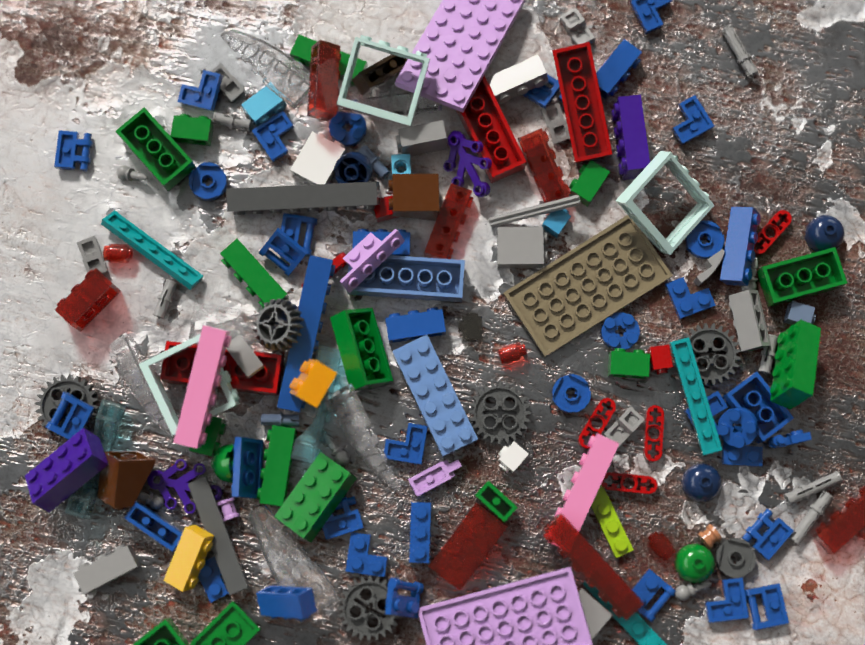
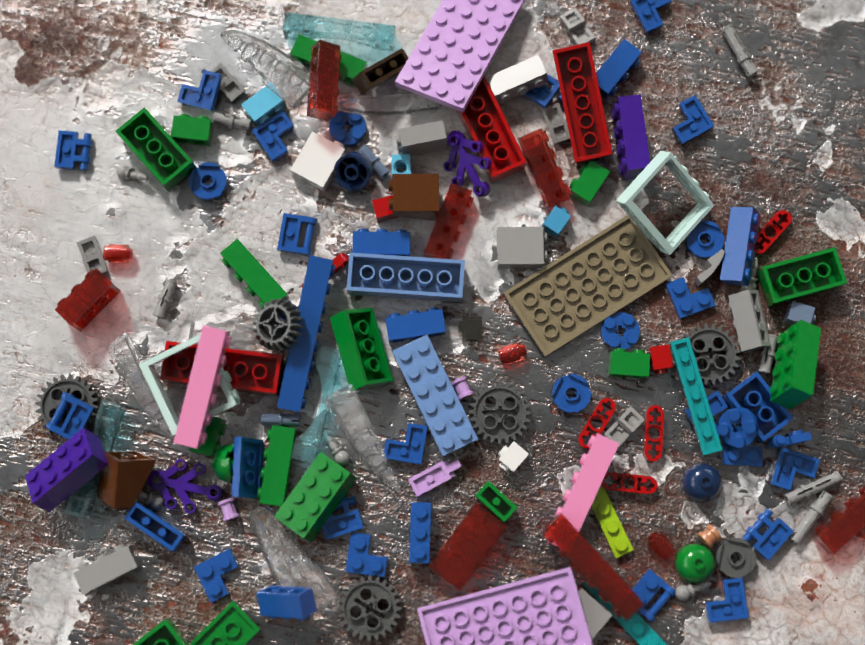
teal plate [101,210,203,290] -> none
yellow brick [164,525,214,592] -> none
dark grey tile [188,476,249,595] -> none
dark grey brick [226,182,380,215] -> none
light grey slope [226,334,265,378] -> none
blue plate [259,228,308,277] -> none
light orange brick [289,359,337,408] -> none
light aqua window [337,35,430,126] -> none
lavender bracket [340,229,405,293] -> none
blue plate [385,578,424,618] -> none
light grey axle [489,195,581,227] -> none
blue plate [745,583,789,630] -> none
dark blue cylinder [805,215,845,252] -> none
none -> clear light blue arch [282,12,396,51]
none -> lavender bush [451,376,474,401]
none -> blue plate [770,447,820,491]

